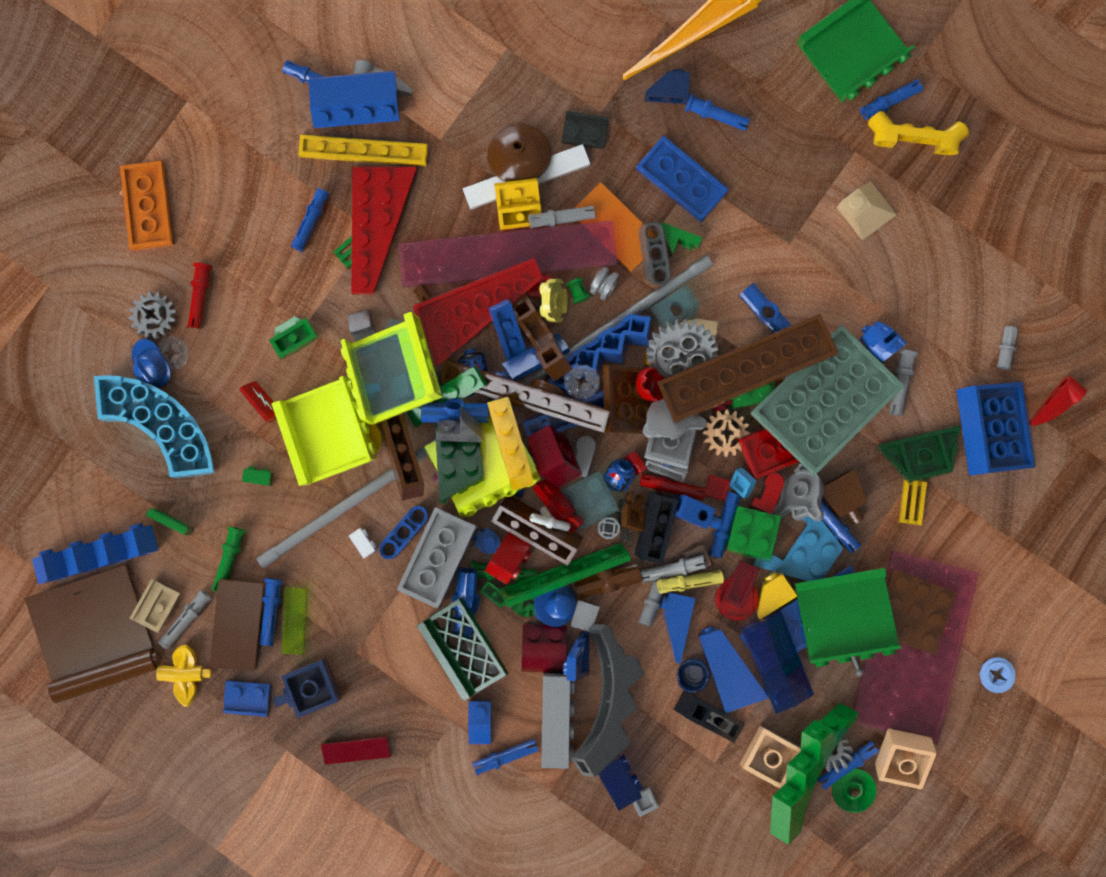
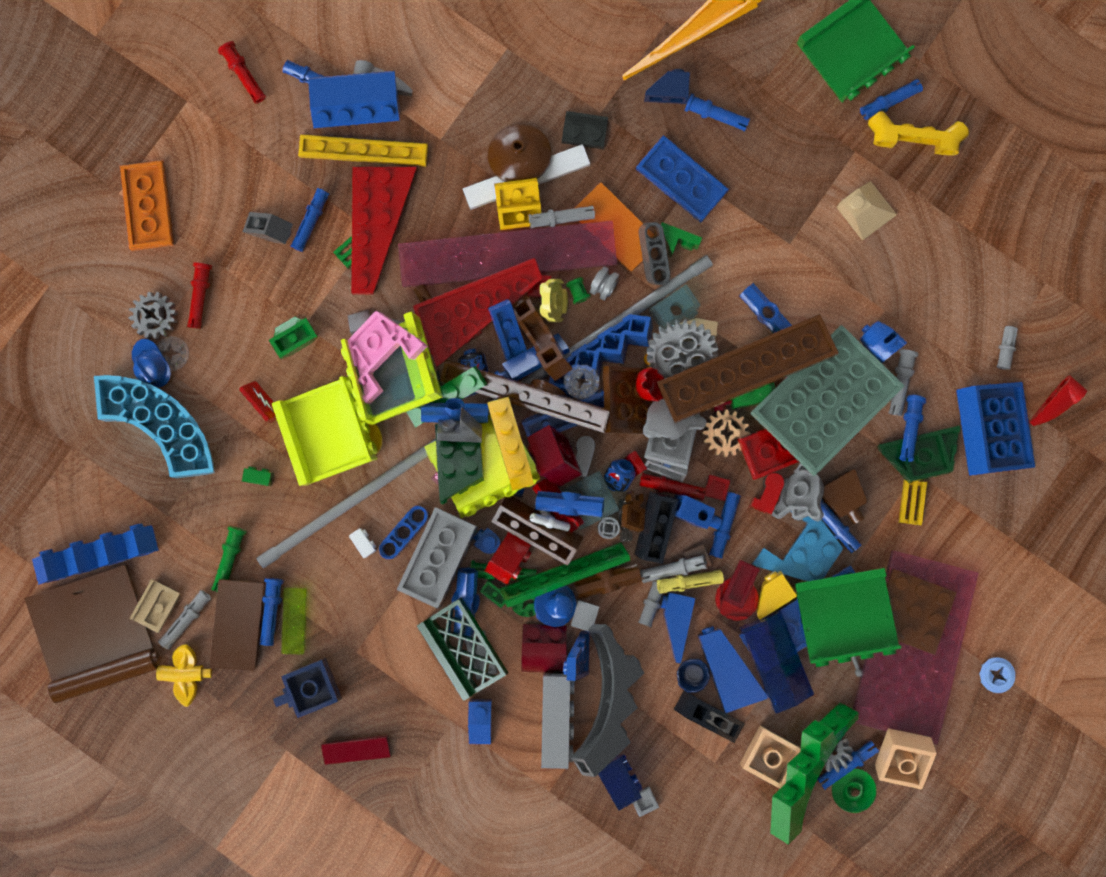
green tile [146,508,193,535] -> none
blue plate [223,680,271,717] -> none
reddish brown brick [379,411,425,501] -> none
blue pin [472,738,539,776] -> none
green brick [727,506,781,562] -> none
dark azure plate [729,467,757,499] -> none
none -> red pin [218,41,266,104]
none -> dark grey slope [242,212,293,244]
none -> bright pink wing [347,311,428,404]
none -> blue piece [536,491,604,517]
none -> blue pin [899,395,926,462]

